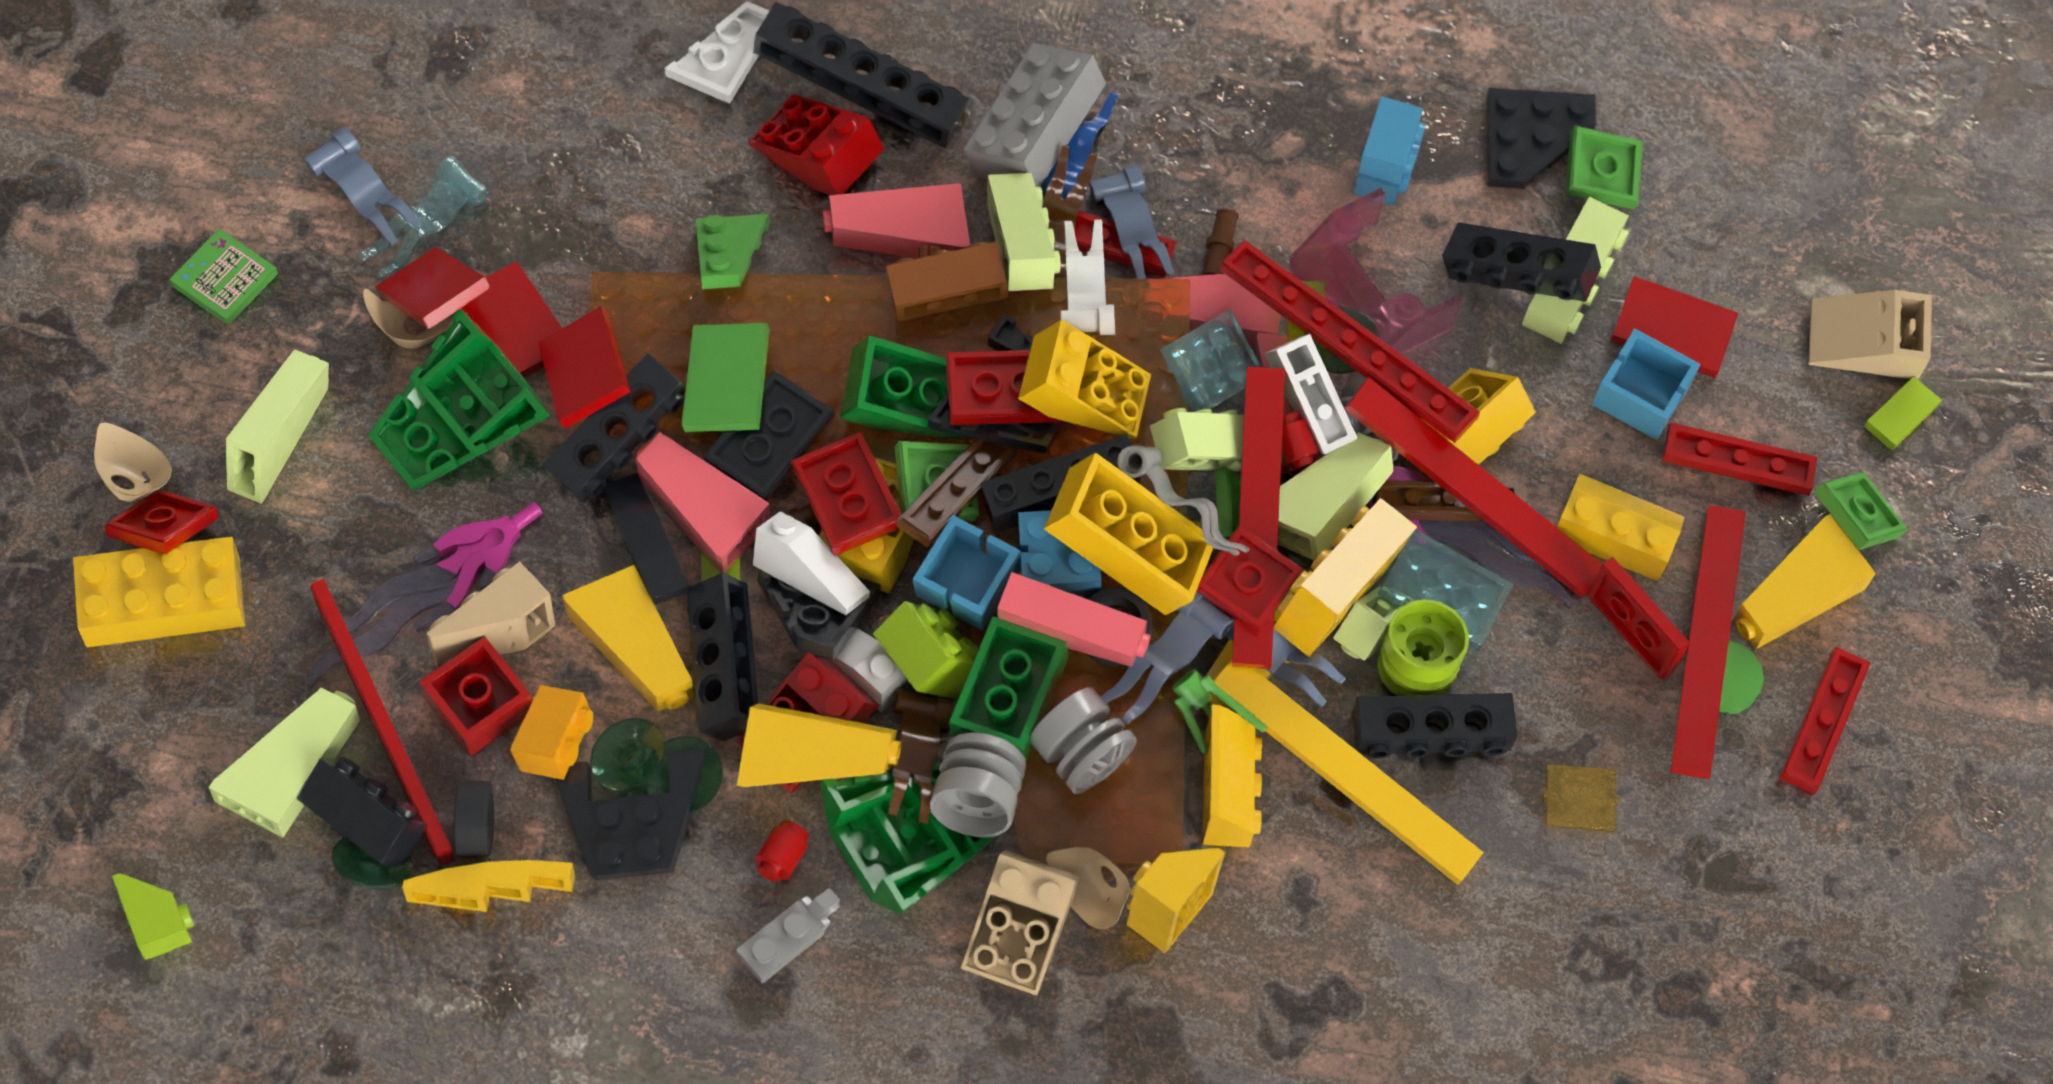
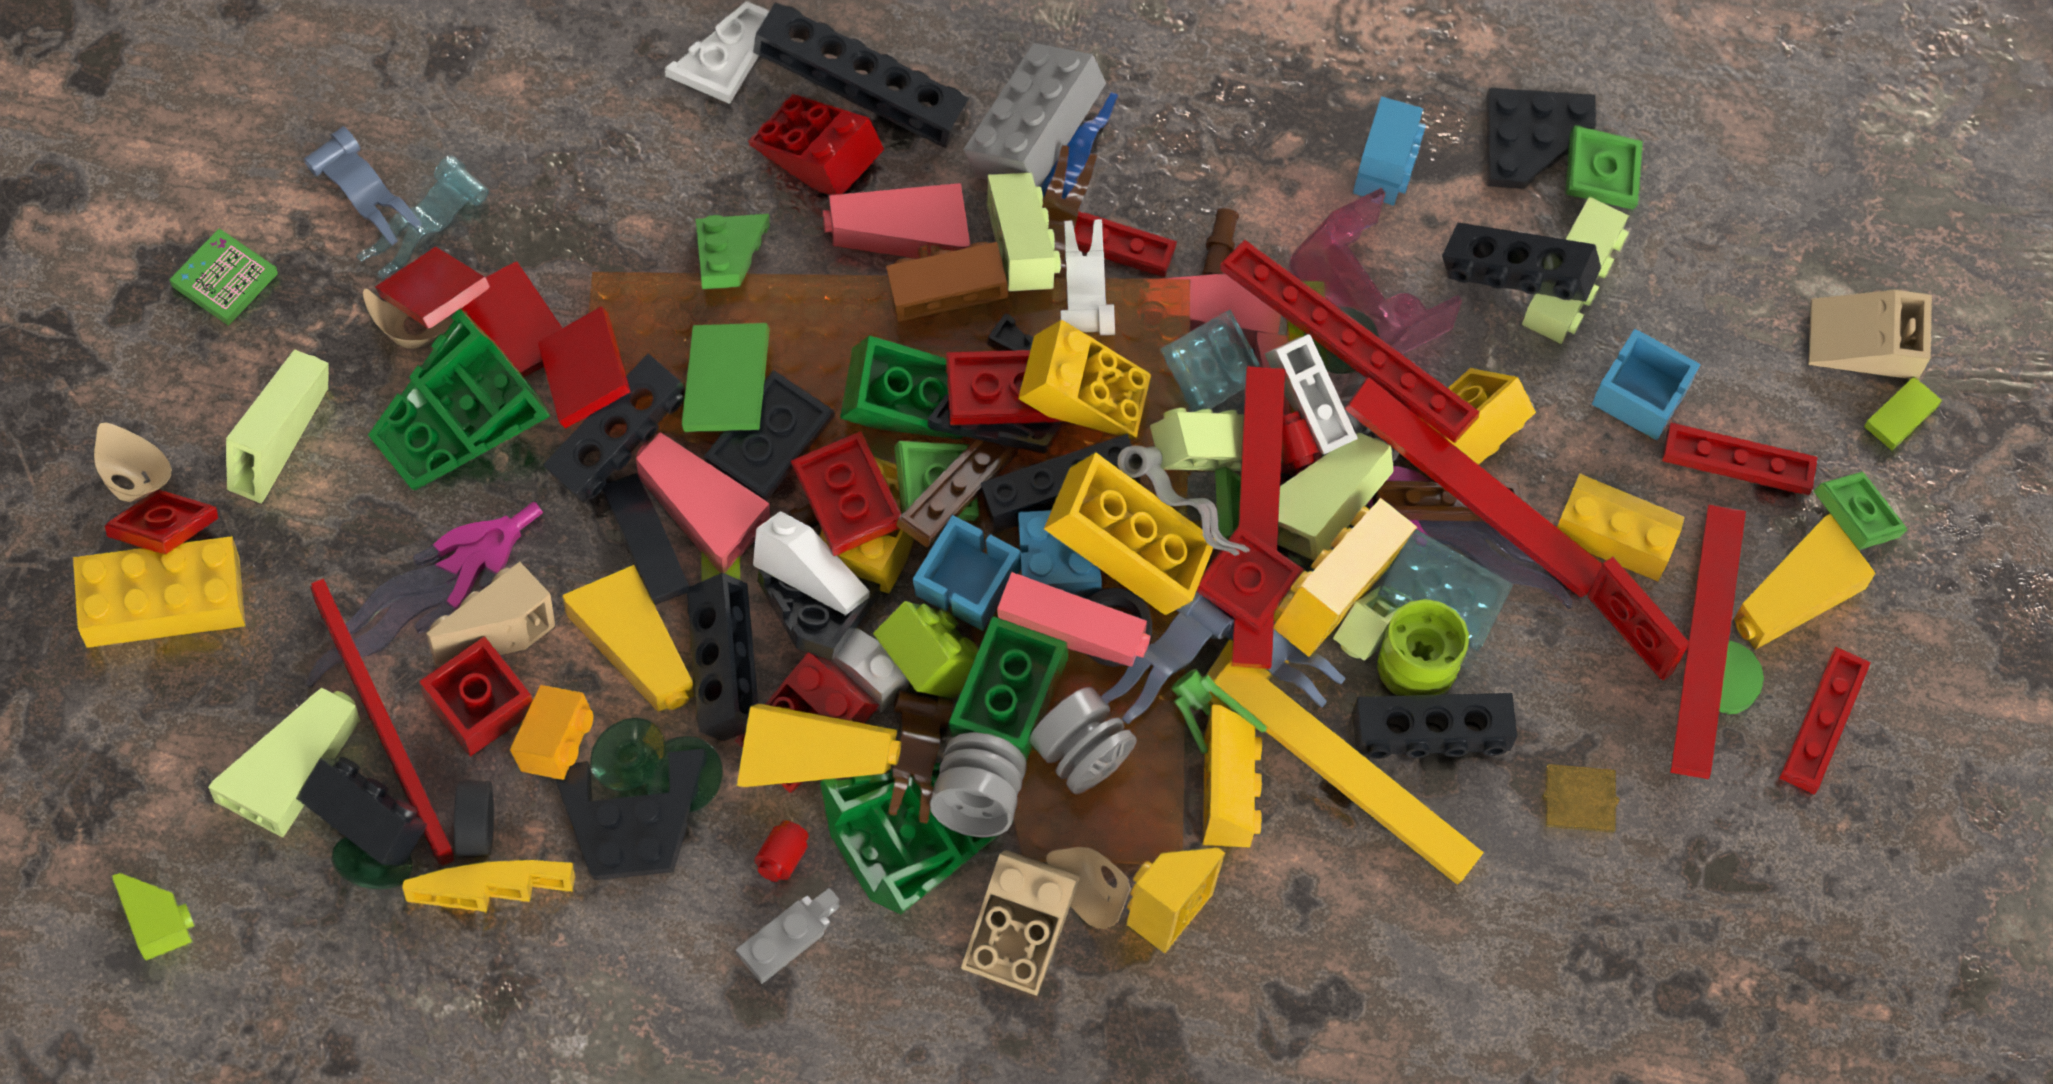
sand blue flag [1089,165,1175,284] -> none
red tile [1611,276,1738,379] -> none

